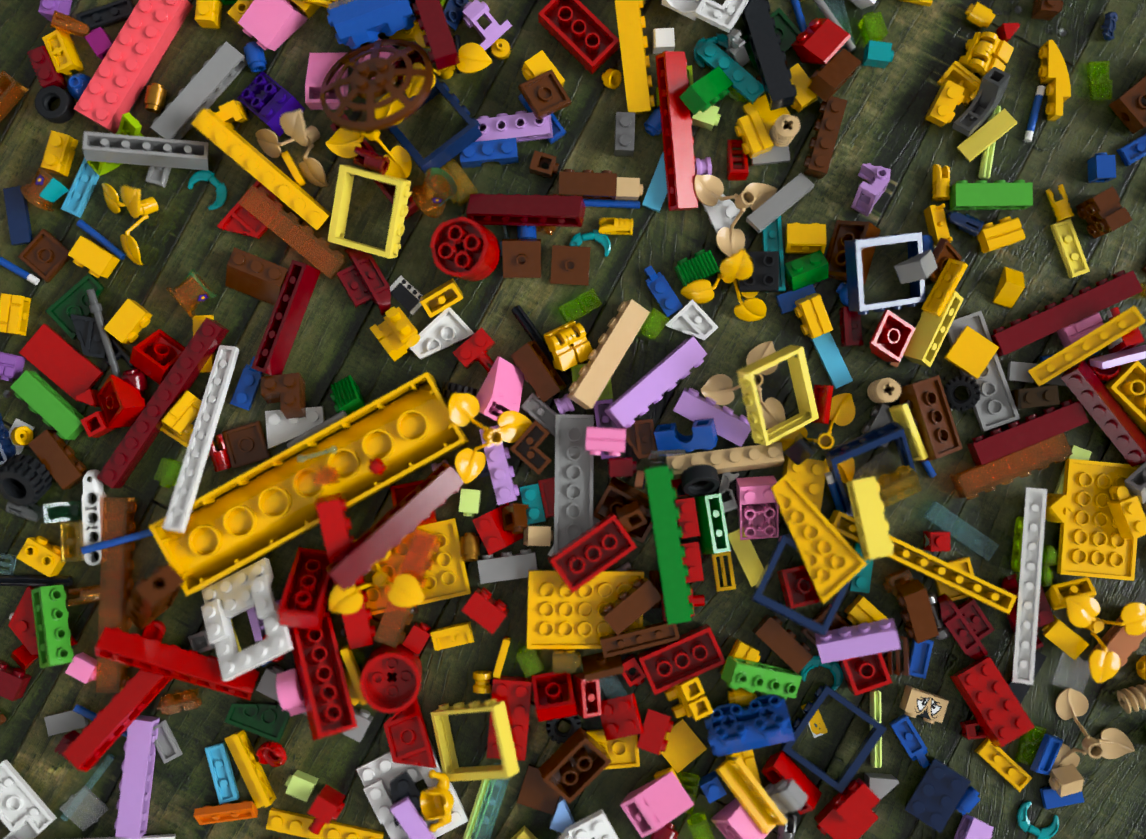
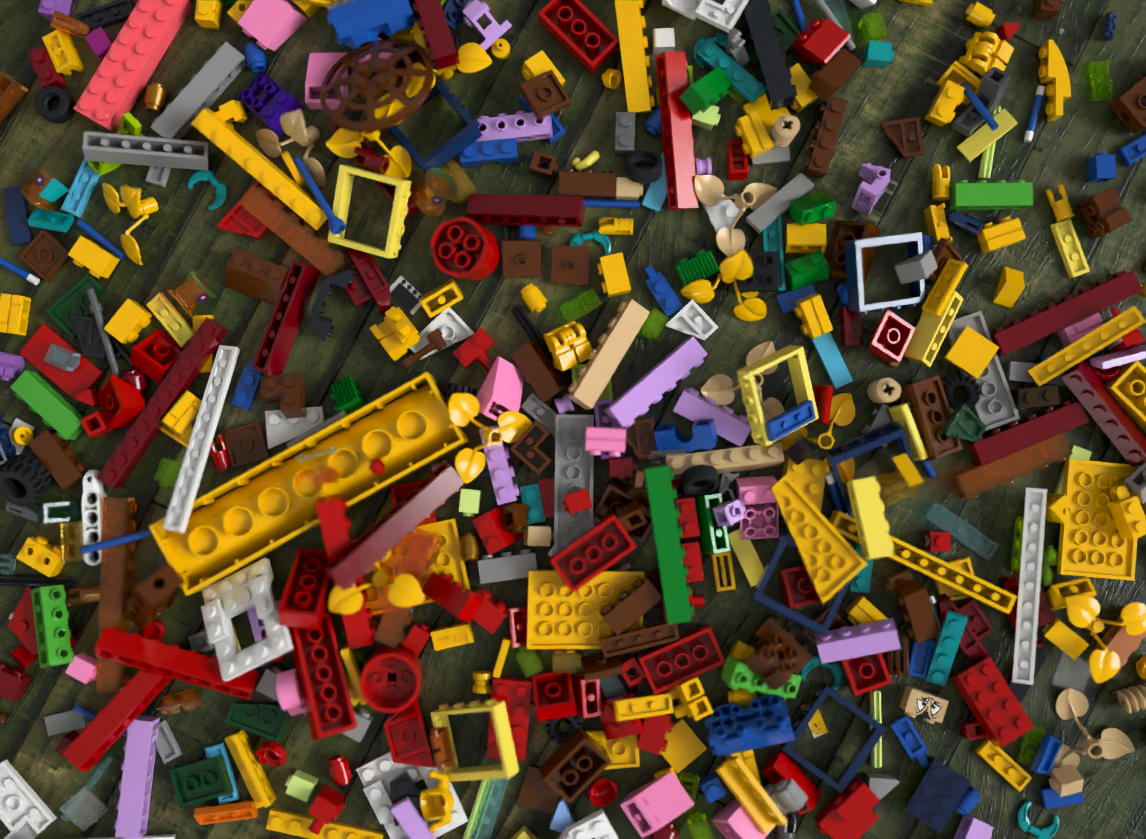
yellow brick [40,130,78,177] -> none
blue brick [67,73,91,100] -> none
none -> teal plate [27,208,75,233]
none -> clear light blue brick [43,343,81,372]
none -> light yellow tile [146,292,196,348]
none -> dark green plate [168,754,234,808]
none -> blue piece [293,157,346,235]
none -> black slope [310,266,356,341]
none -> red brick [328,754,353,786]
none -> reddish brown brick [400,328,447,369]
none -> red brick [422,571,482,623]
none -> dark orange hinge [429,726,455,770]
none -> red slope [508,605,527,648]
none -> yellow brick [520,283,547,313]
none -> red brick [562,488,593,515]
none -> light yellow arm [571,150,600,171]
none -> red hair [587,777,618,807]
none -> yellow brick [597,252,631,297]
none -> yellow tile [613,693,674,721]
none -> black tyre [625,151,663,184]
none -> lavender brick [712,499,745,527]
none -> reddish brown brick [745,629,802,691]
none -> blue tile [765,400,816,442]
none -> green brick [789,190,836,226]
none -> reddish brown wing [881,117,924,159]
none -> yellow sticker [892,453,924,487]
none -> teal plate [925,610,968,687]
none -> clear green wing [941,403,987,442]
none -> blue piece [960,82,999,131]

